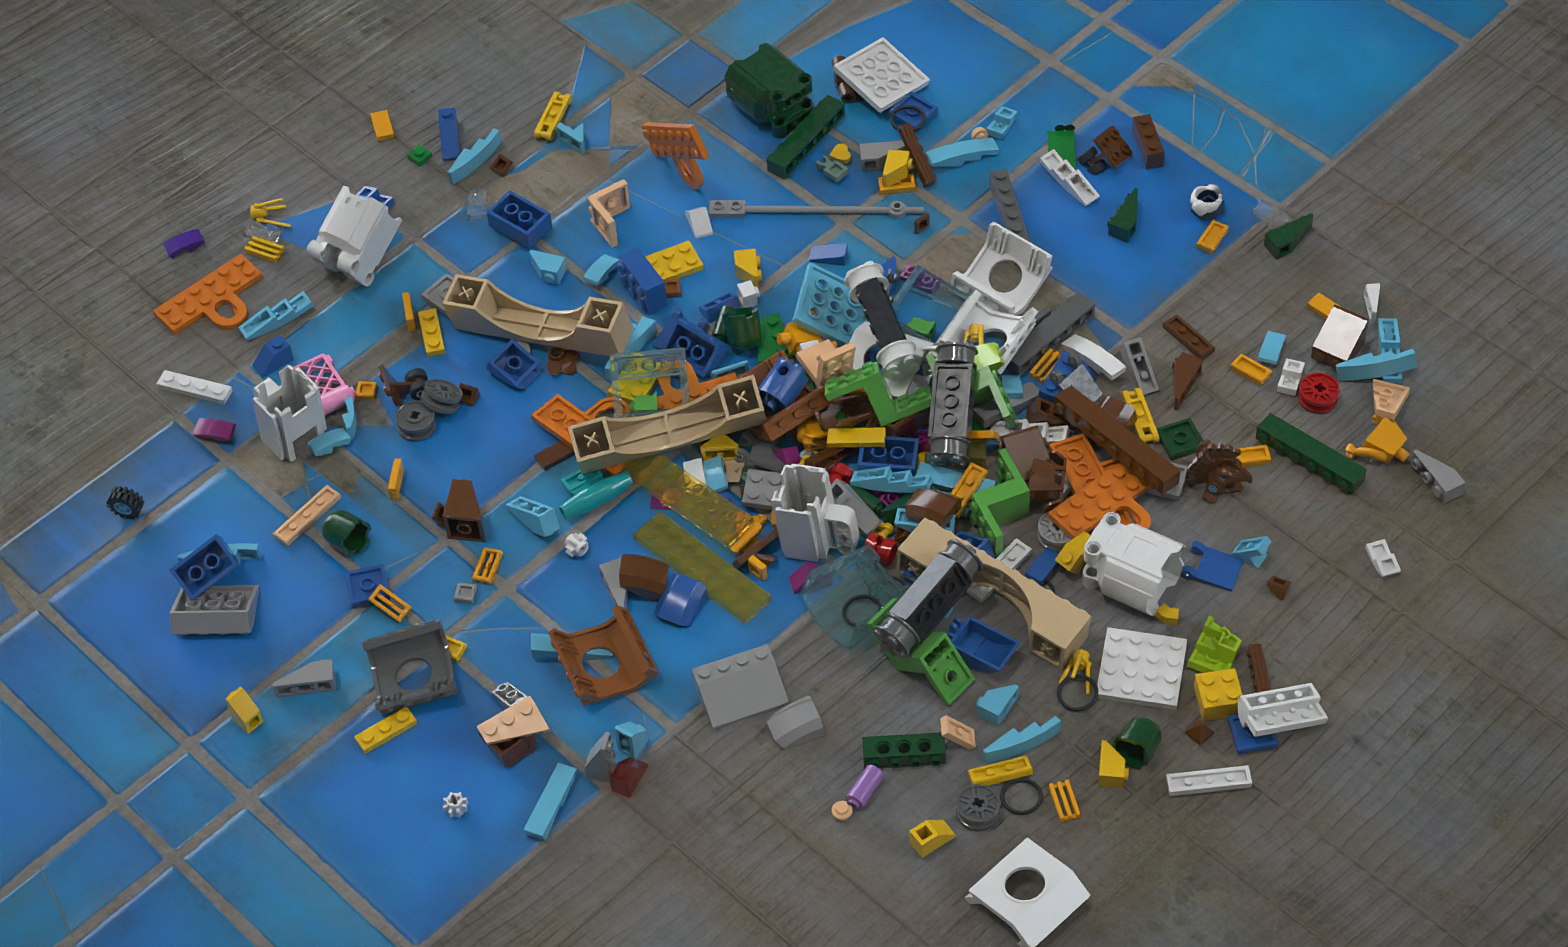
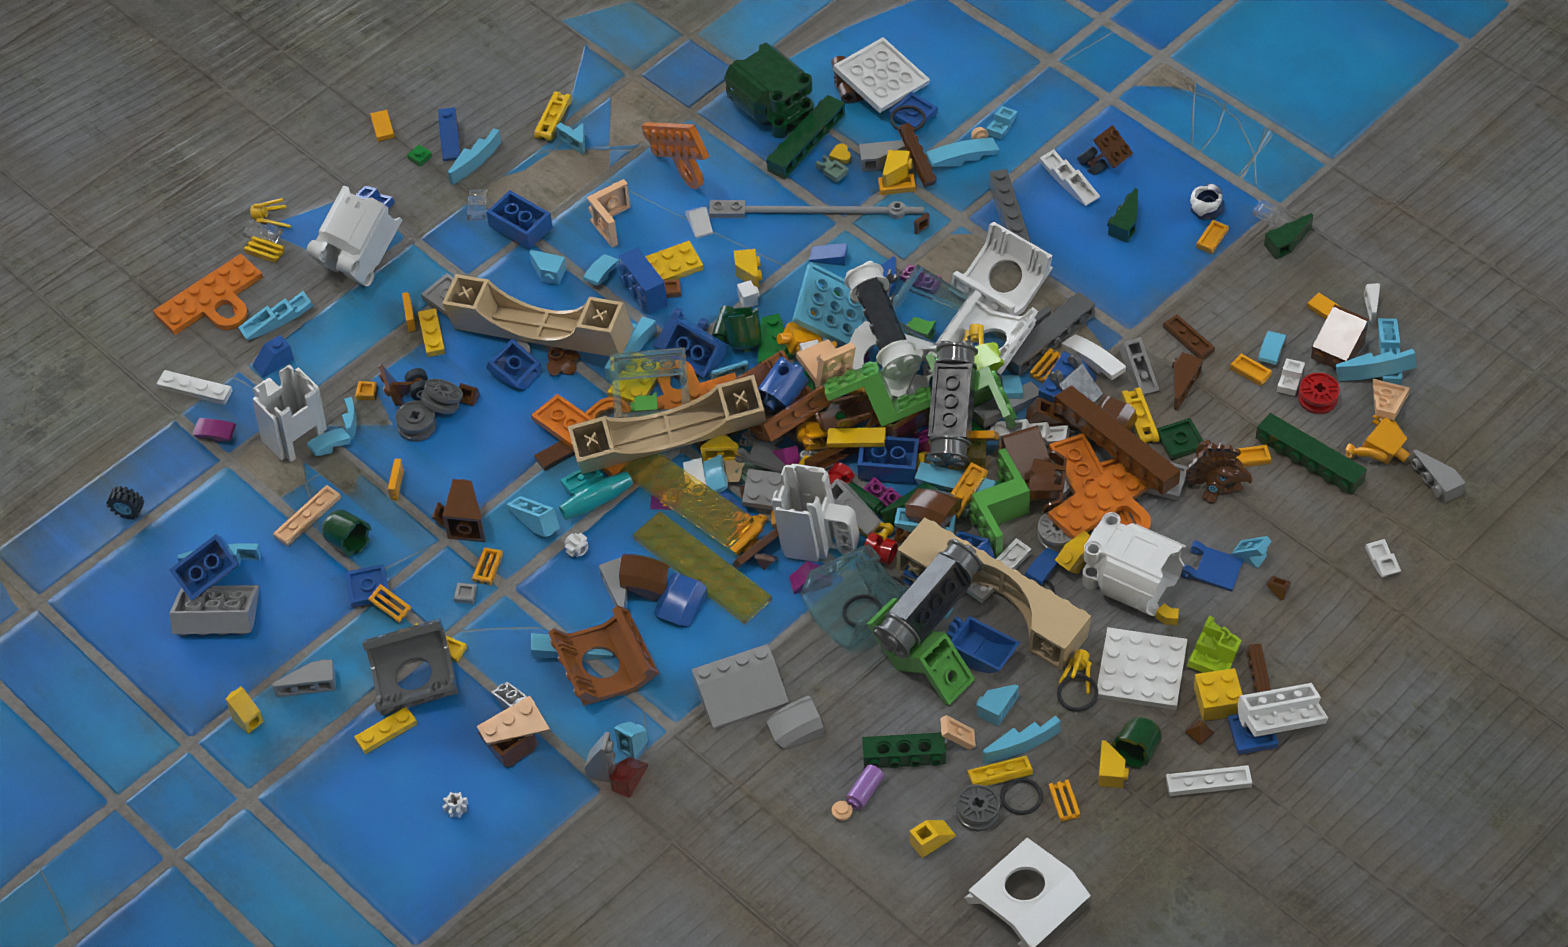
dark purple slope [163,229,205,259] -> none
bright pink piece [292,353,357,416] -> none
reddish brown slope [490,154,513,177] -> none
medium azure slope [524,763,578,841] -> none
blue slope [699,292,741,323] -> none
light orange tile [748,555,767,581] -> none
medium azure slope [850,466,933,493] -> none
green piece [1047,124,1076,171] -> none
reddish brown brick [1132,114,1164,169] -> none

